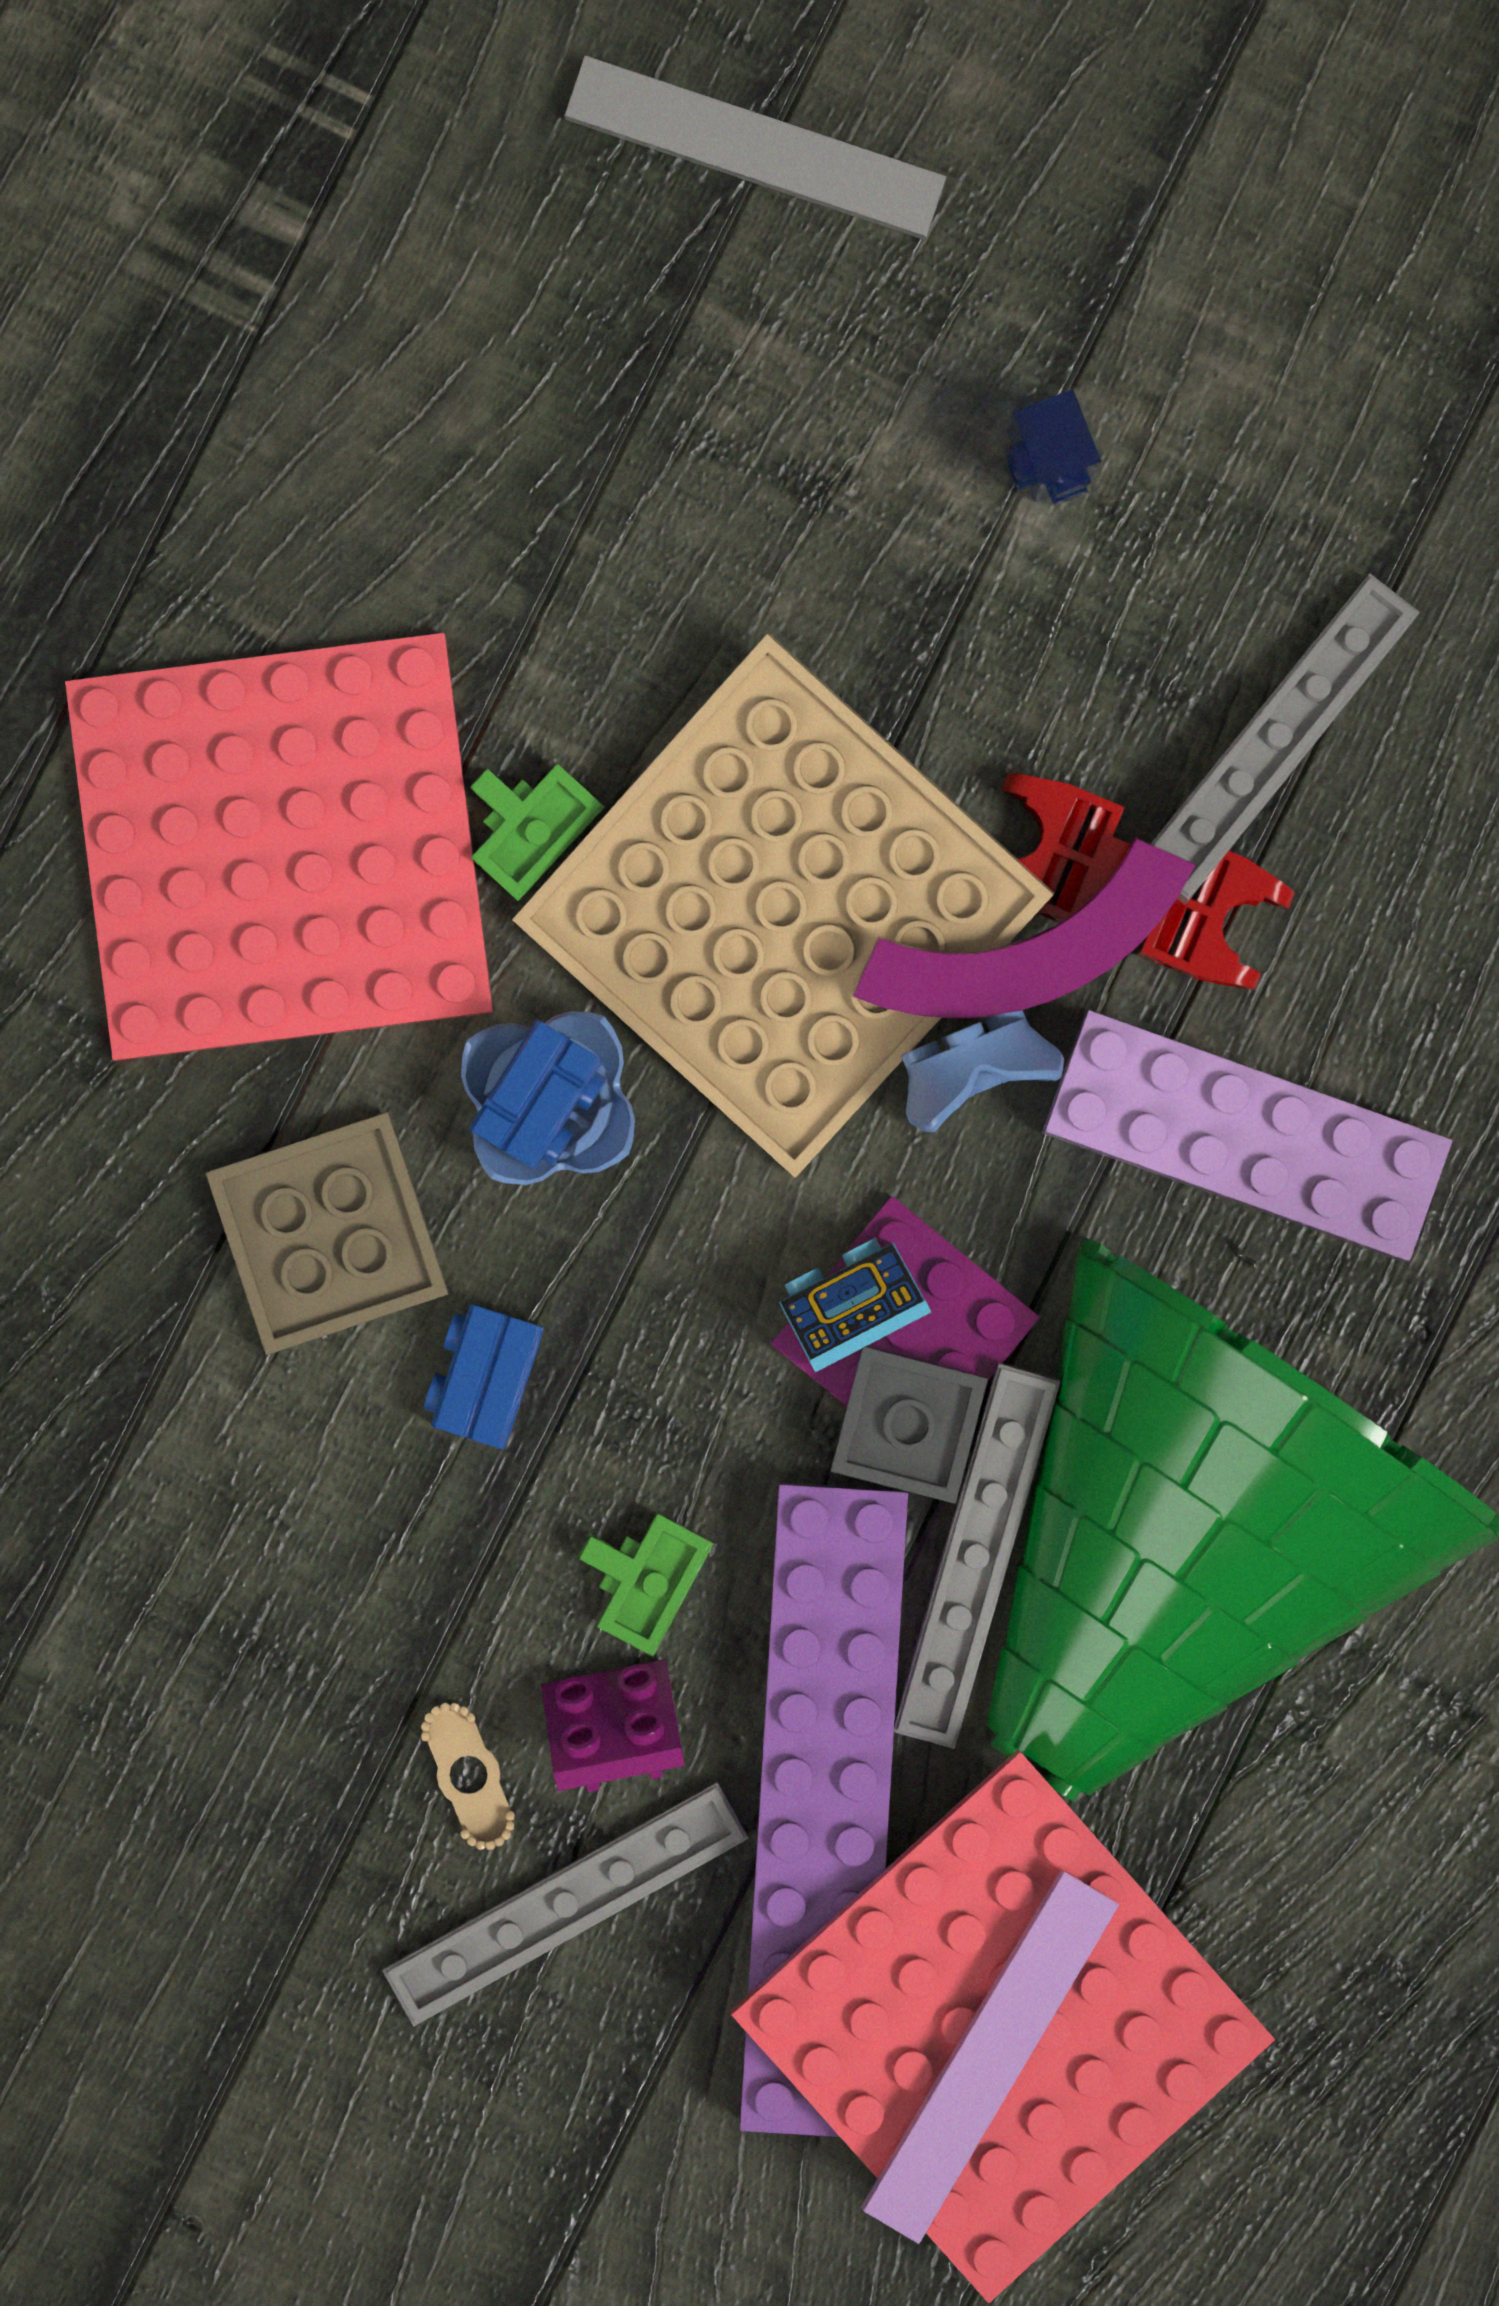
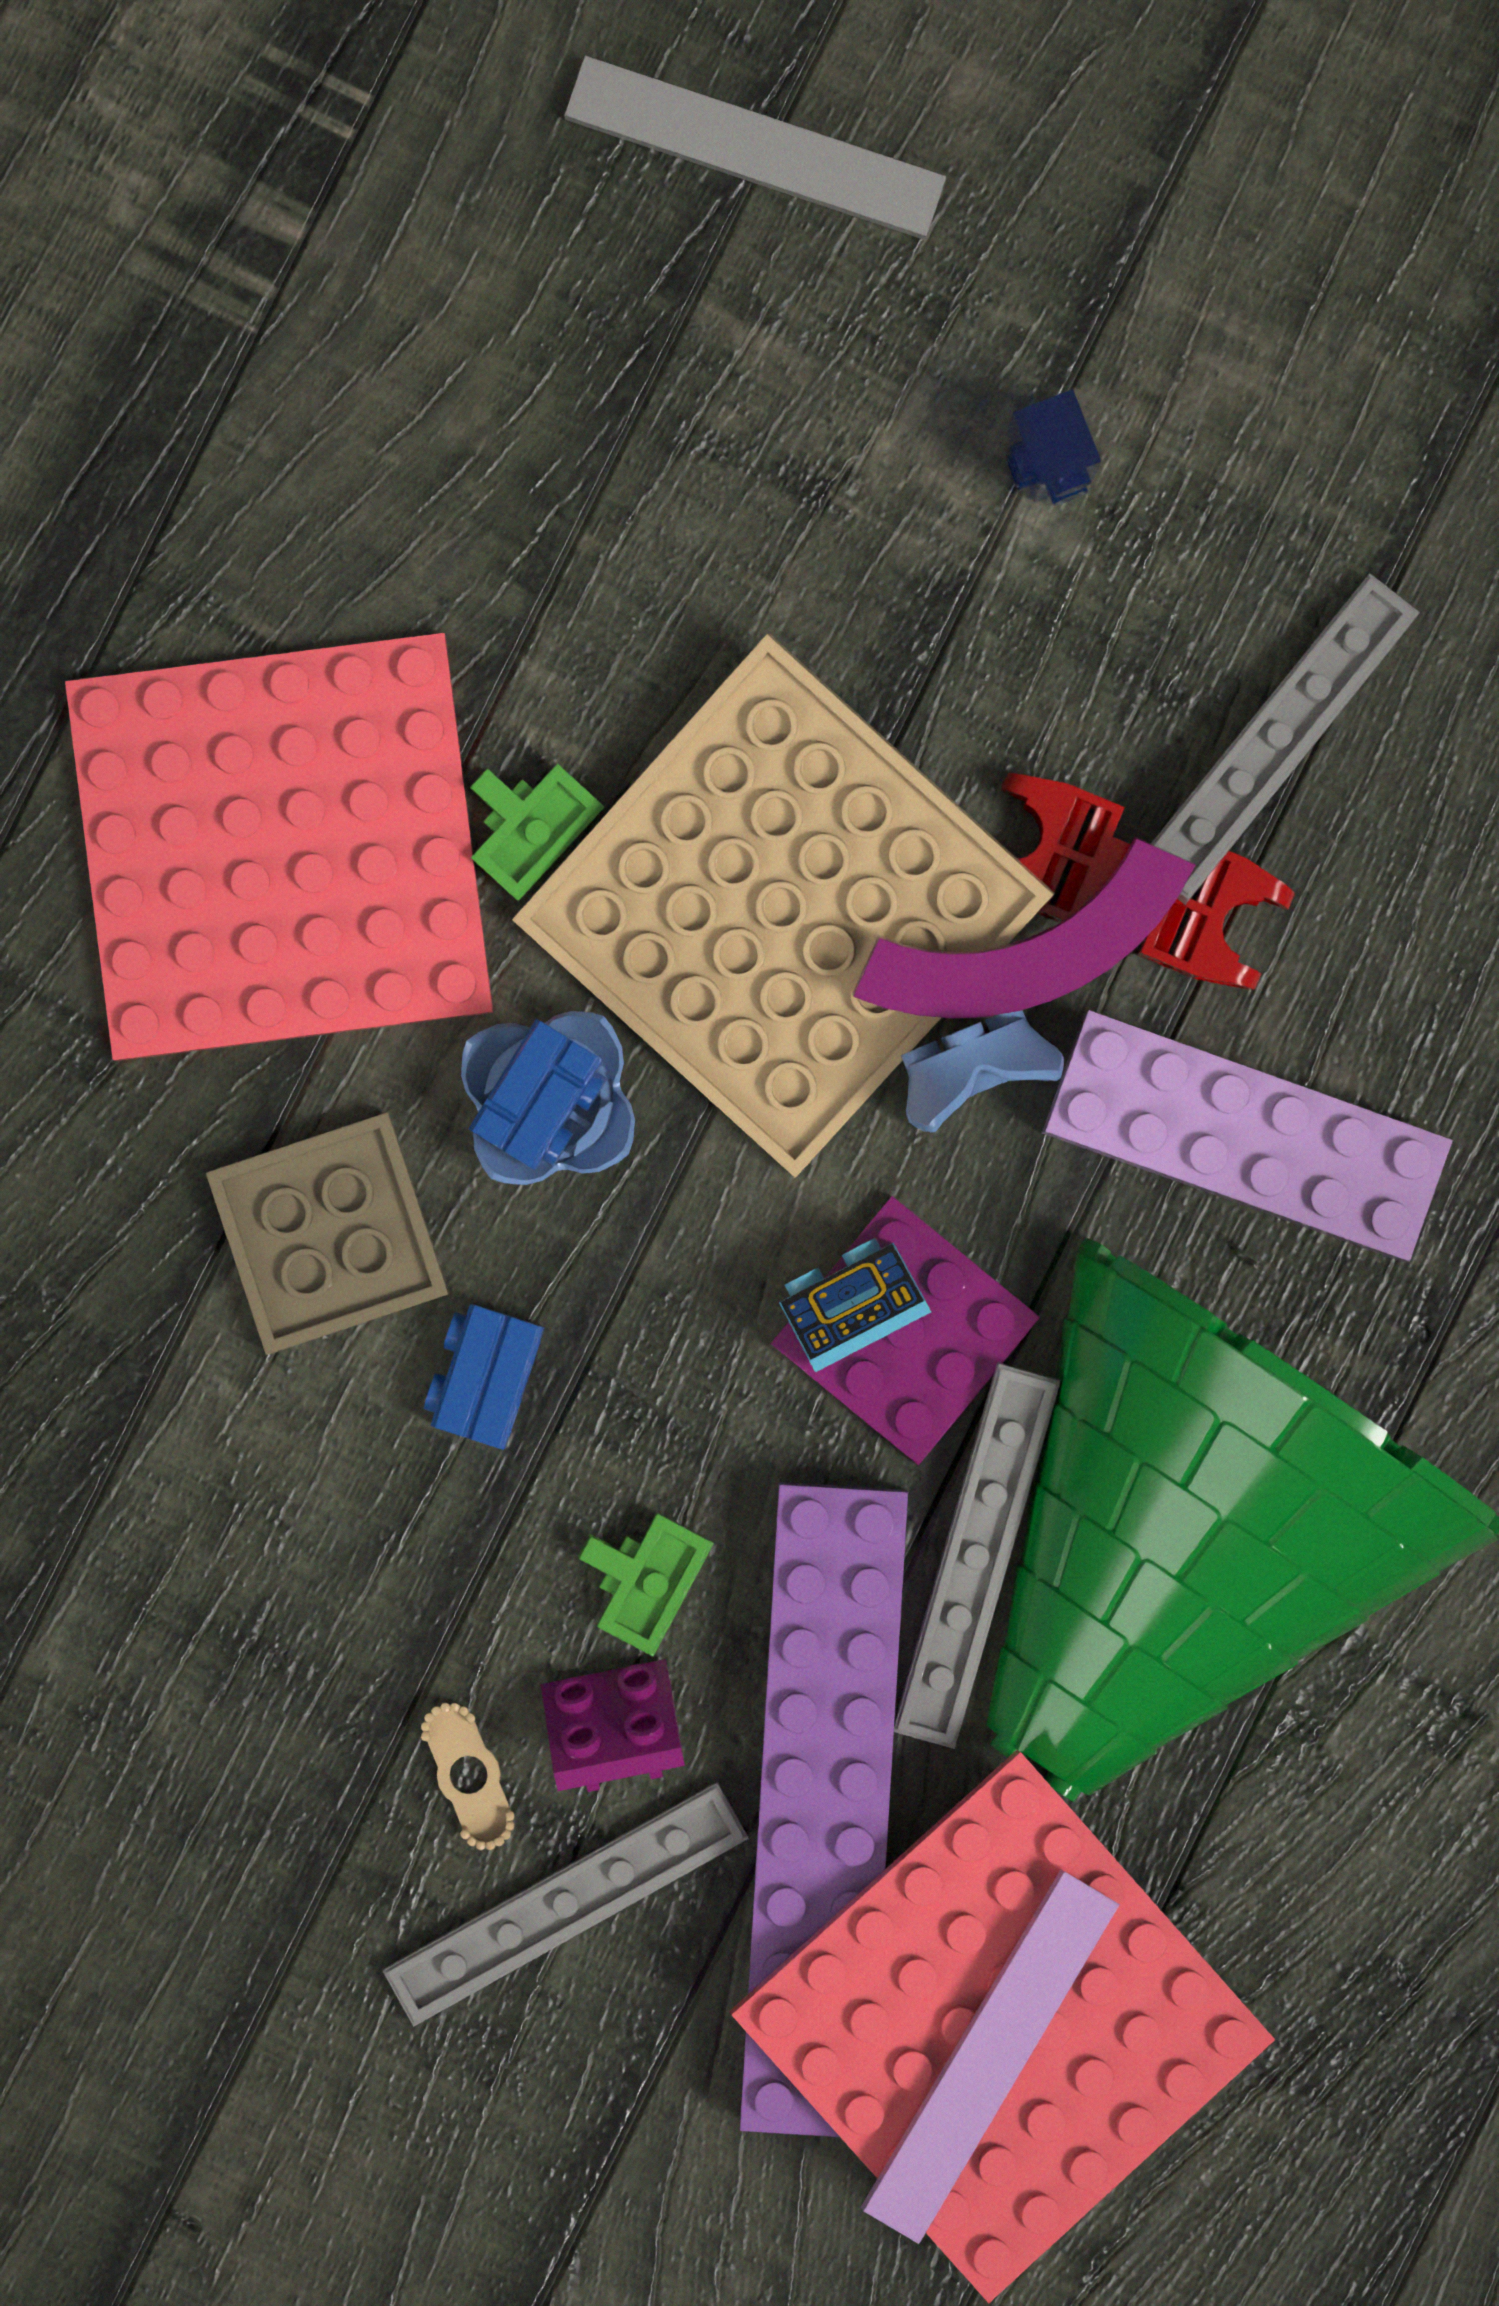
dark grey plate [830,1347,988,1504] -> none

